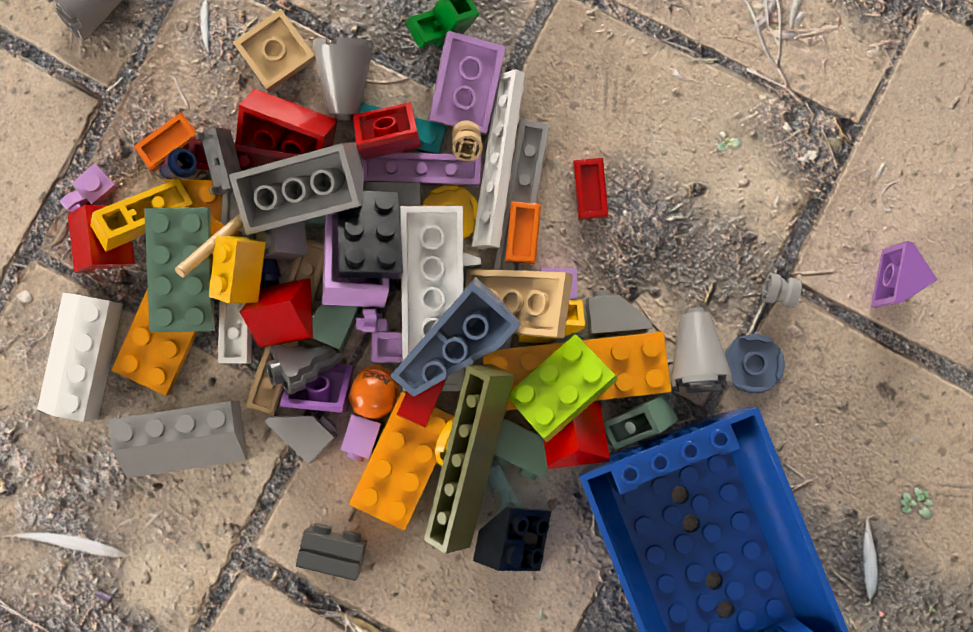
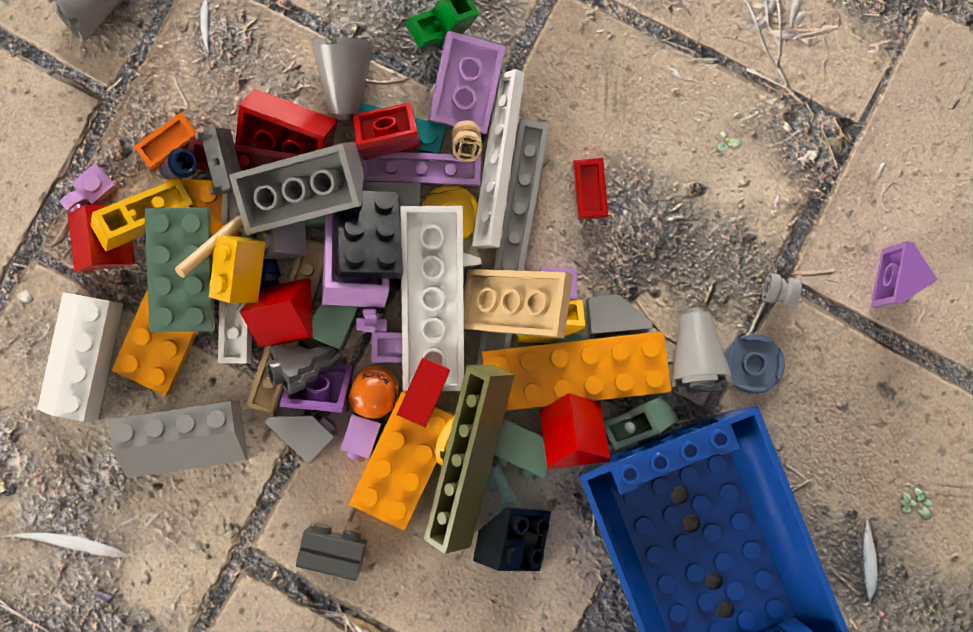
tan plate [233,9,316,92] -> none
sand blue wedge [390,277,521,396] -> none
orange tile [505,201,541,265] -> none
lime plate [509,334,618,442] -> none

